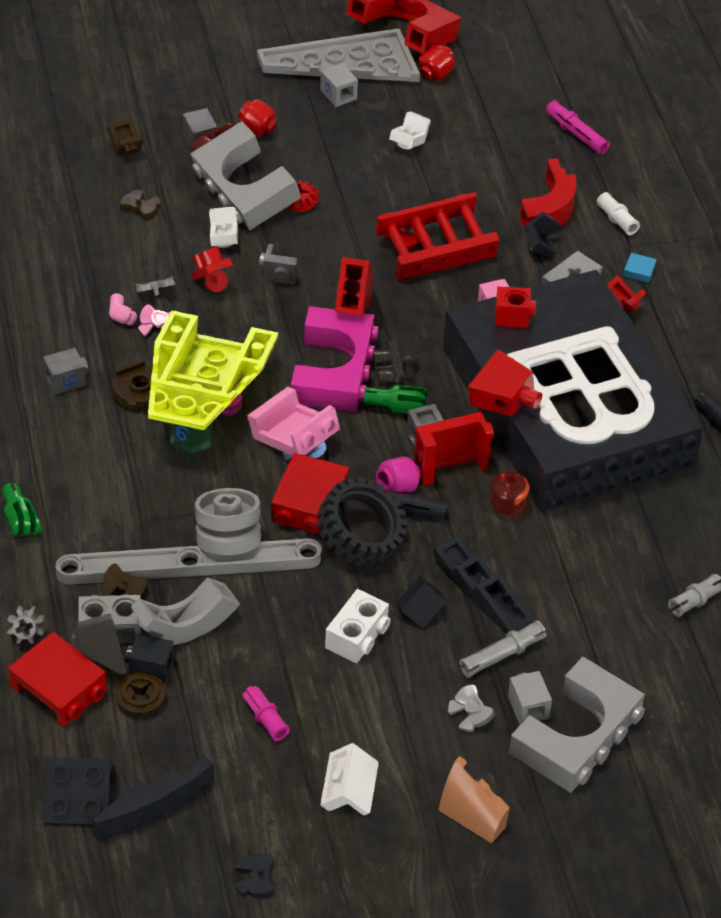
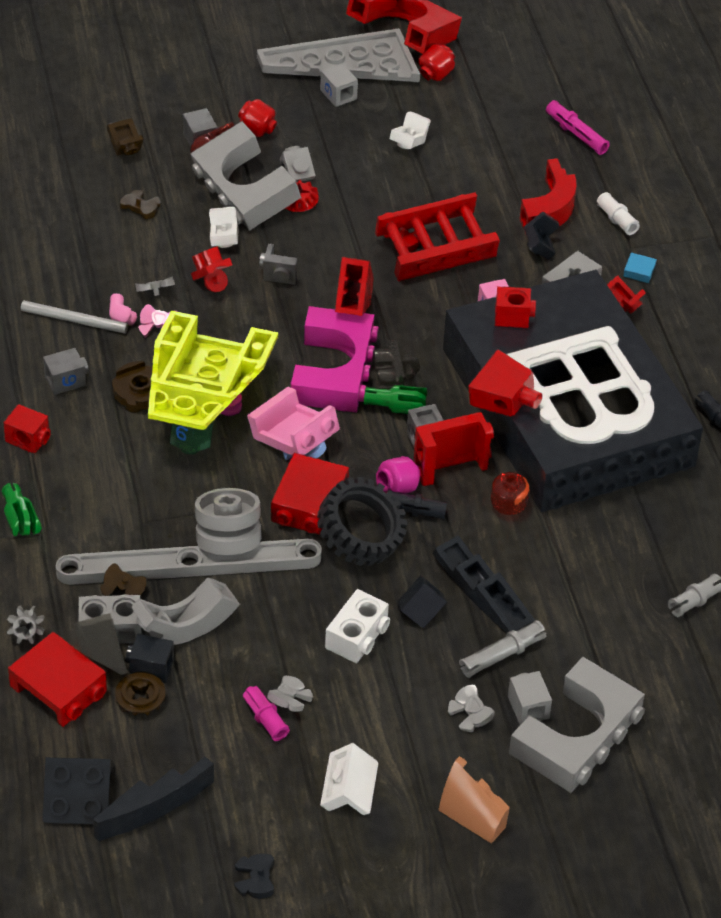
none -> red brick [3,404,51,454]
none -> light grey bar [21,300,128,334]
none -> light grey piece [267,675,313,712]
none -> light grey bracket [279,146,316,182]

